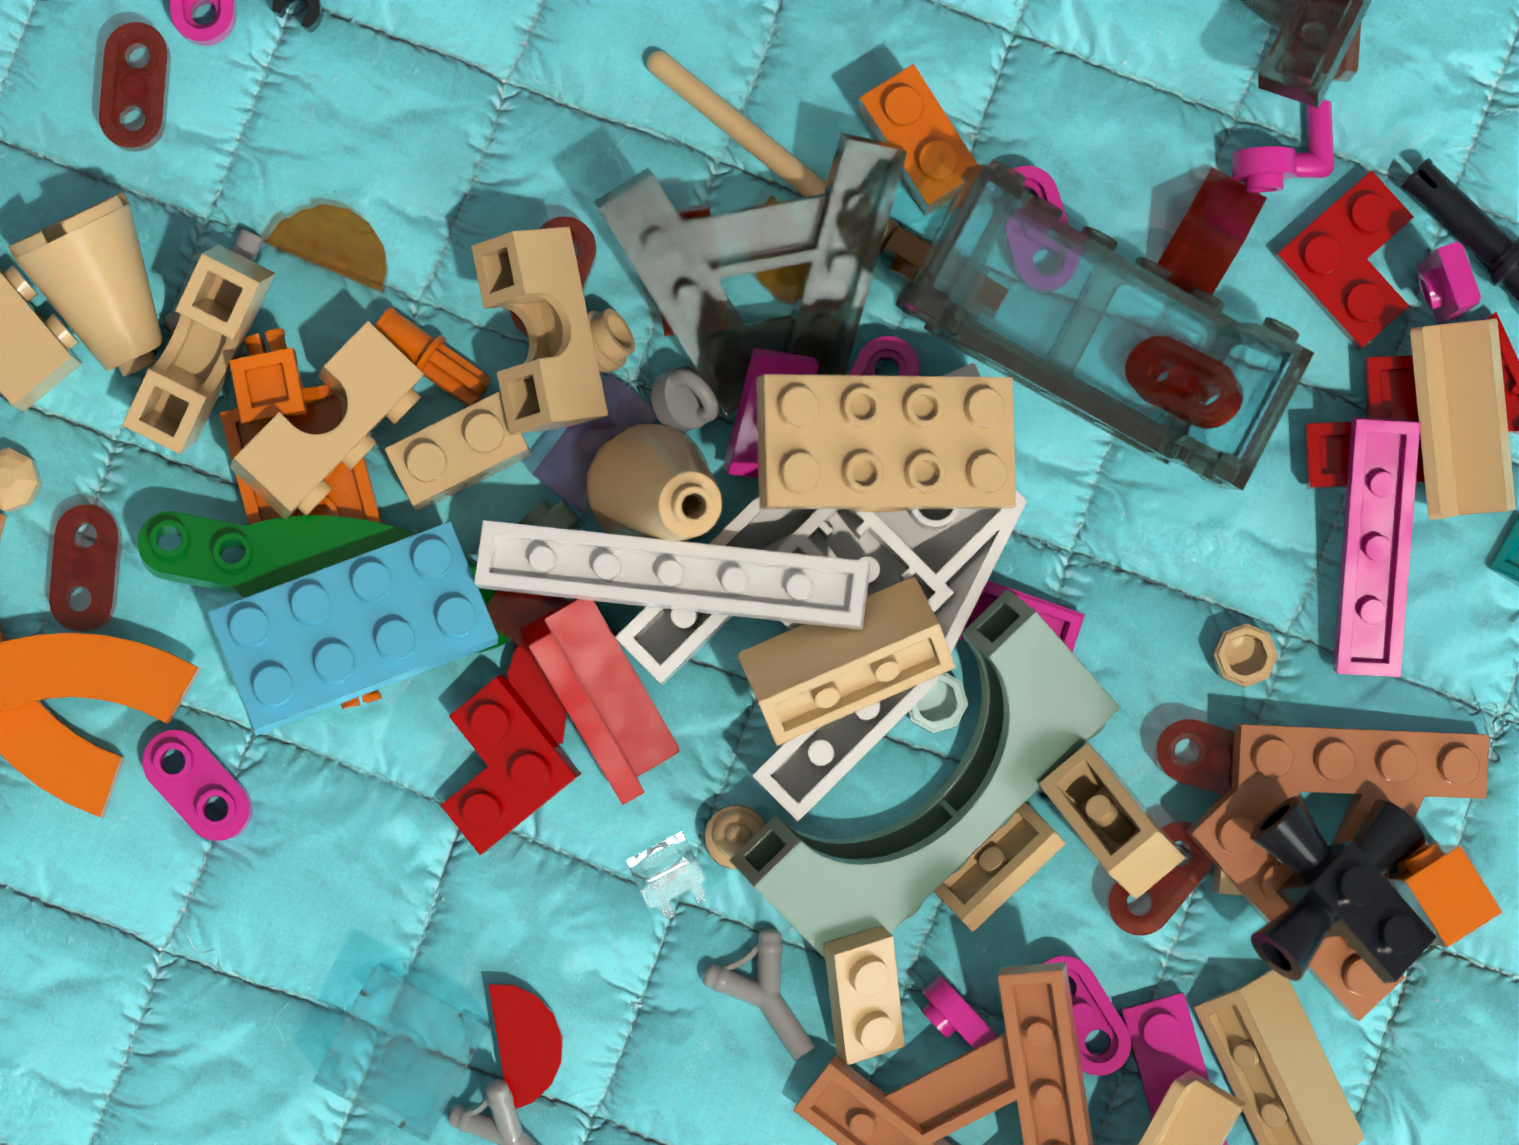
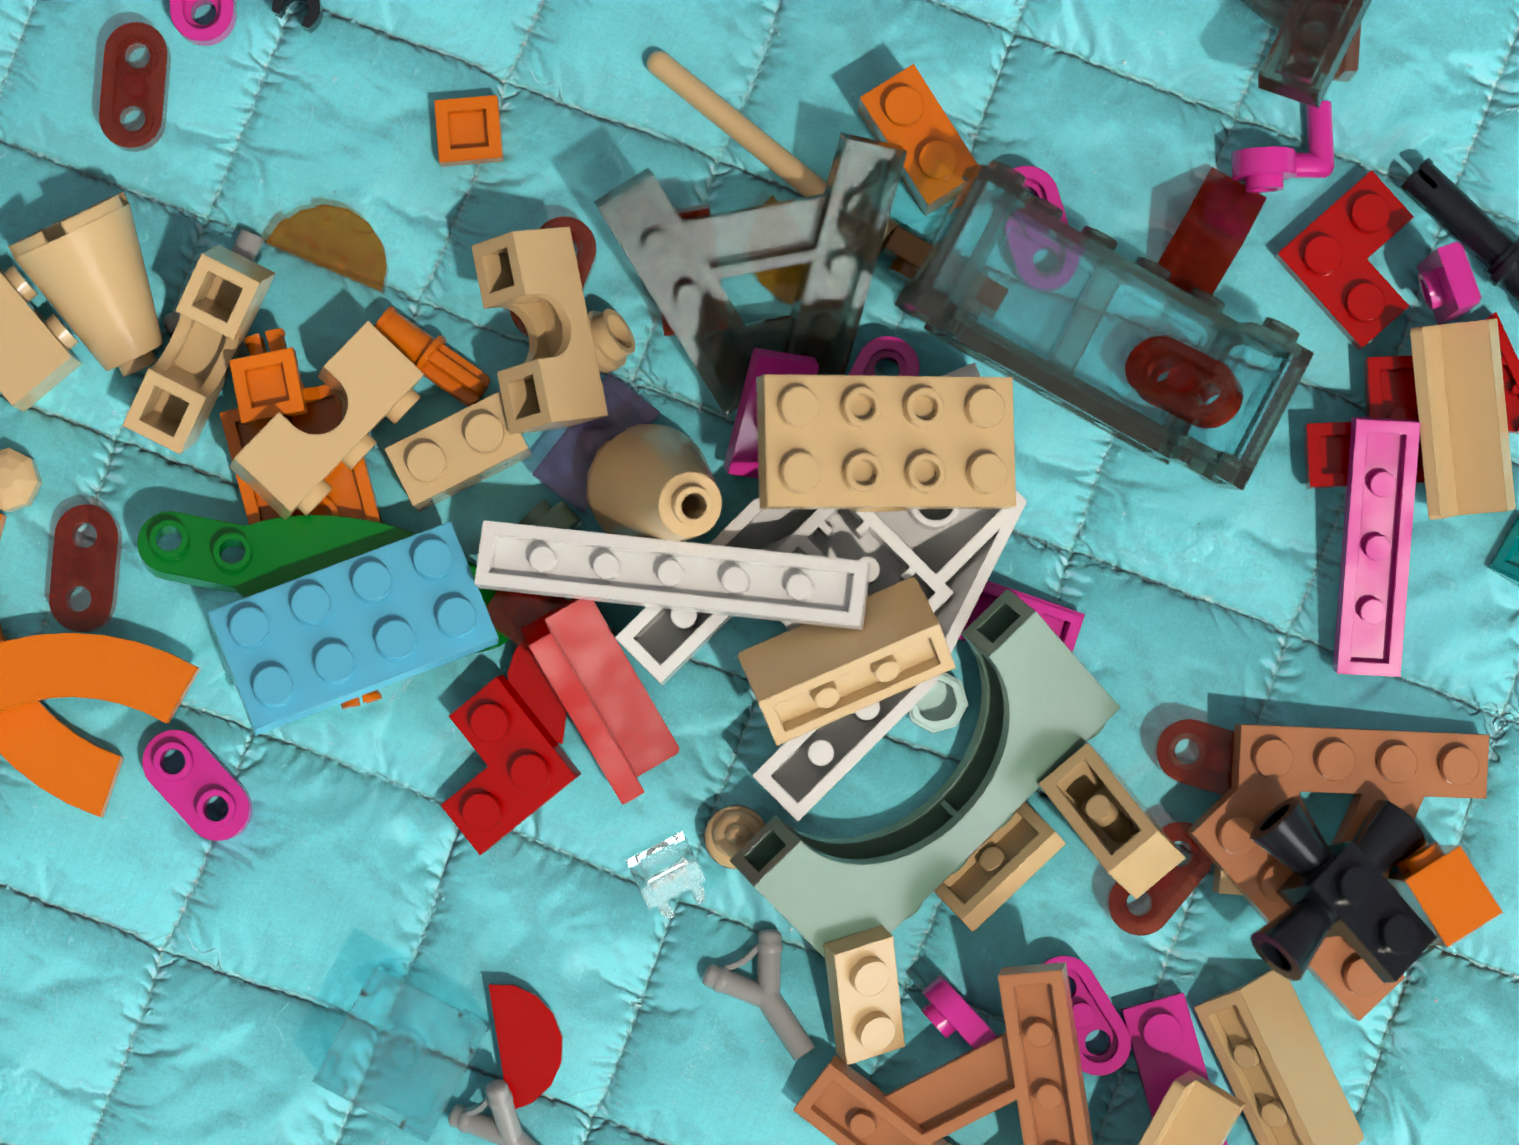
light grey tile [651,366,719,432] -> none
tan tile [1212,623,1278,688] -> none
none -> orange tile [434,95,504,167]

